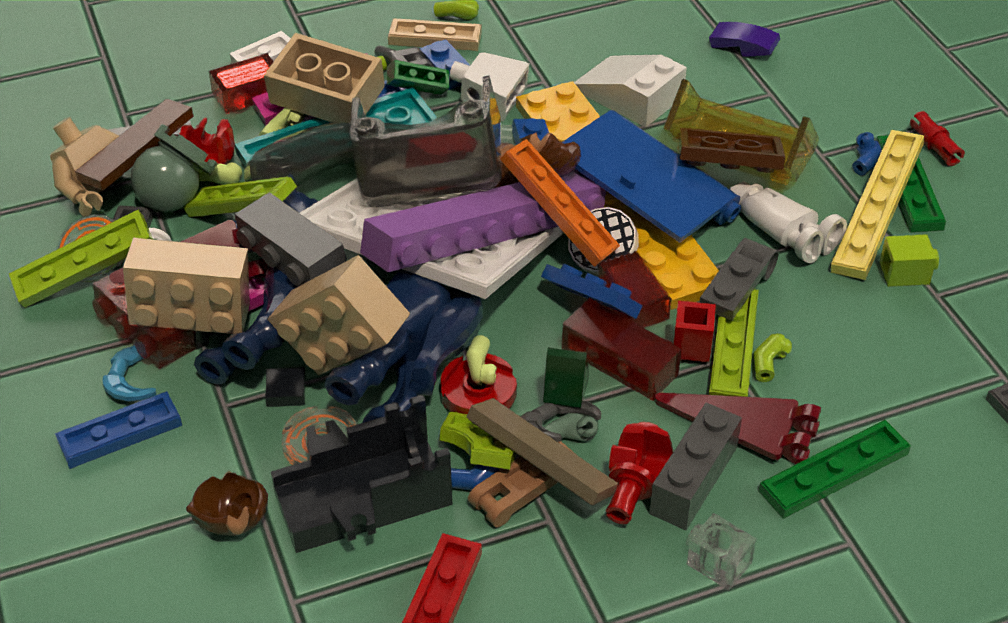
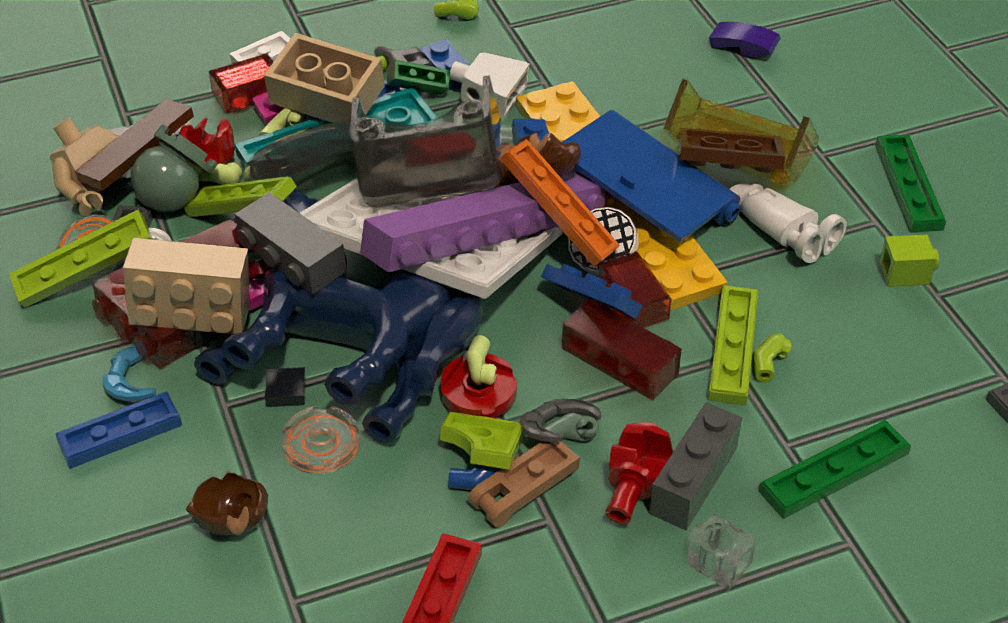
tan brick [267,255,410,375] -> none
black piece [271,395,453,553] -> none
tan tile [388,18,482,51] -> none
dark tan tile [466,398,618,505] -> none
dark green slope [543,347,590,408] -> none
white slope [574,55,687,127] -> none
dark red flag [655,392,821,464] -> none
red brick [672,300,716,362] -> none
dark grey plate [700,238,779,321] -> none
light yellow tile [831,130,924,280] -> none
blue arm [852,132,882,176] -> none
red pin [909,111,965,166] -> none

